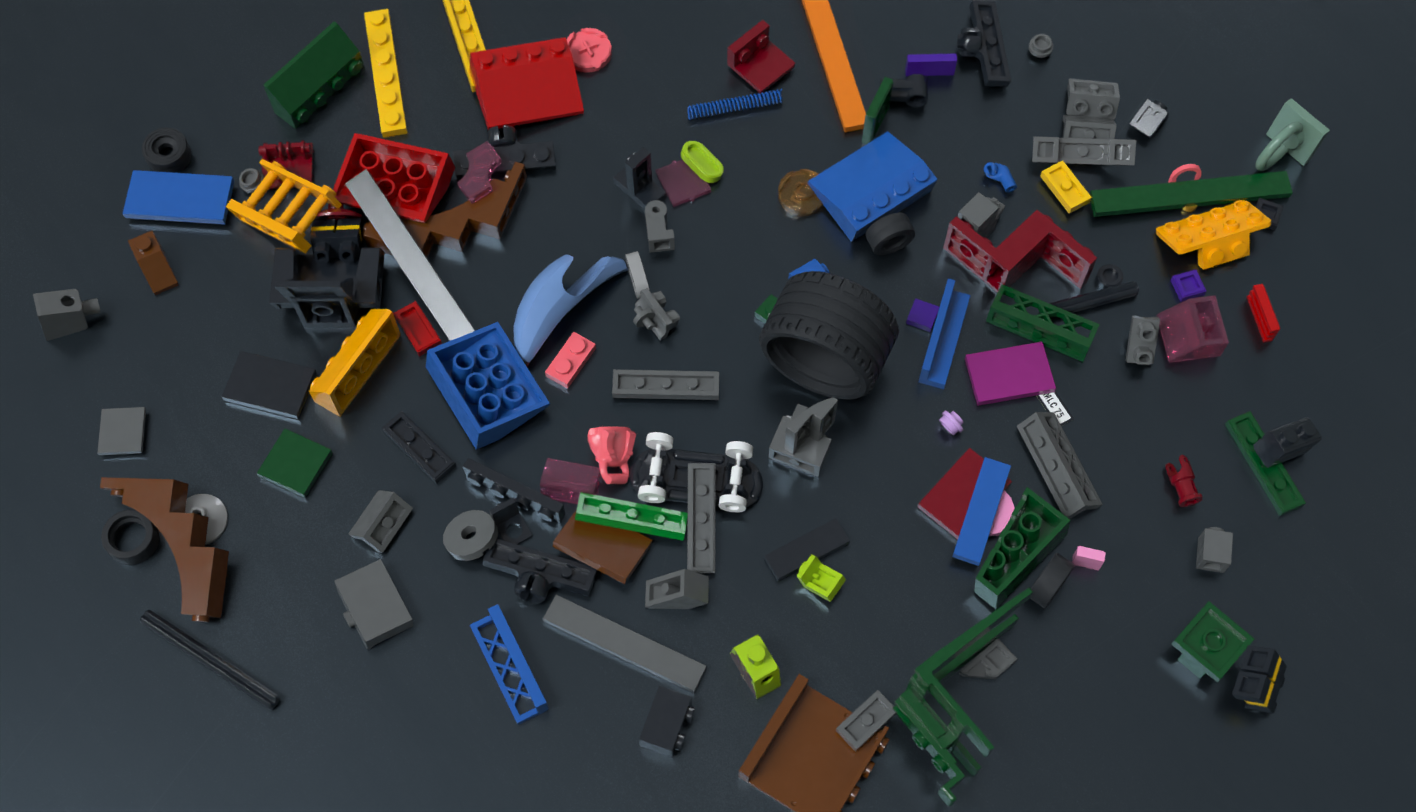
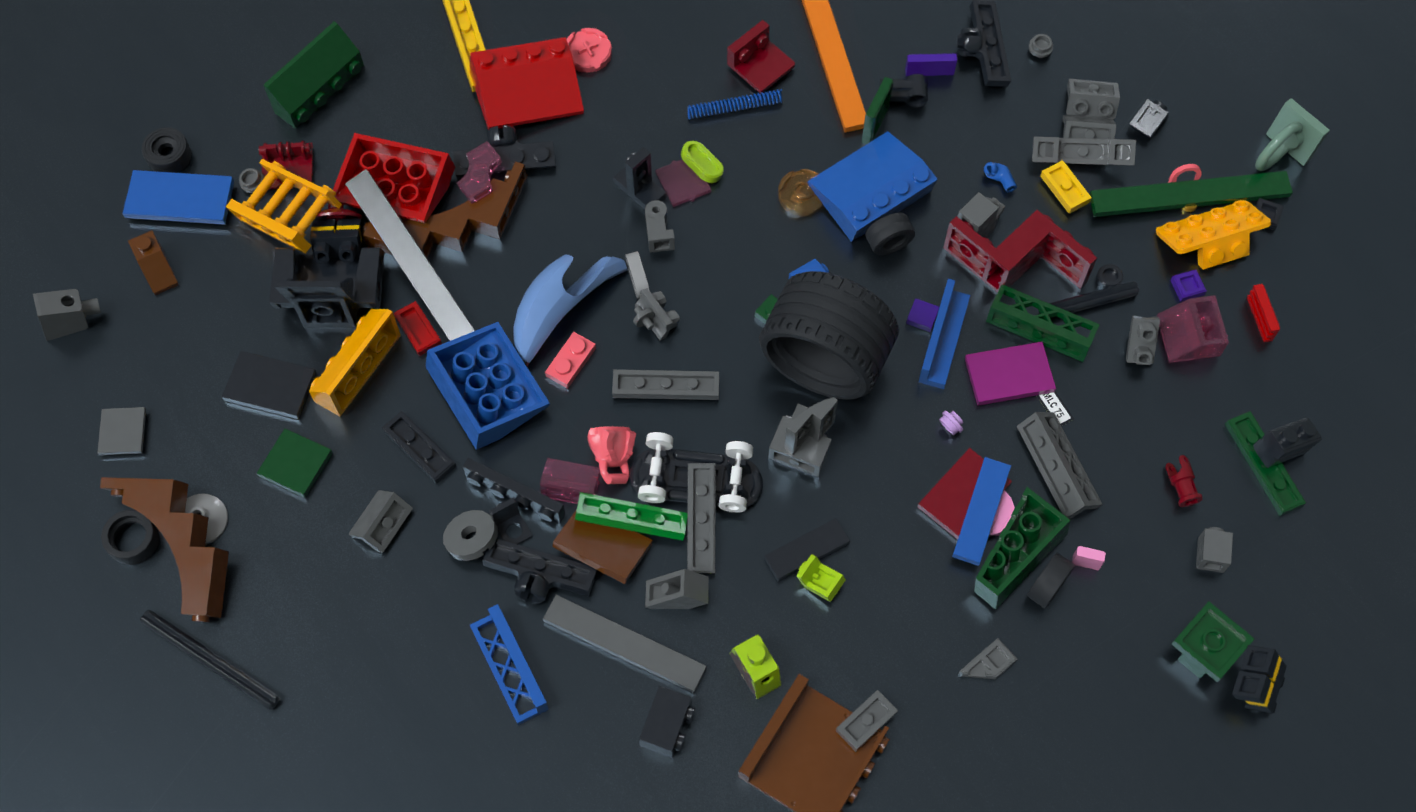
dark grey container [334,559,413,651] -> none
yellow plate [364,9,408,138] -> none
dark green piece [892,588,1033,807] -> none

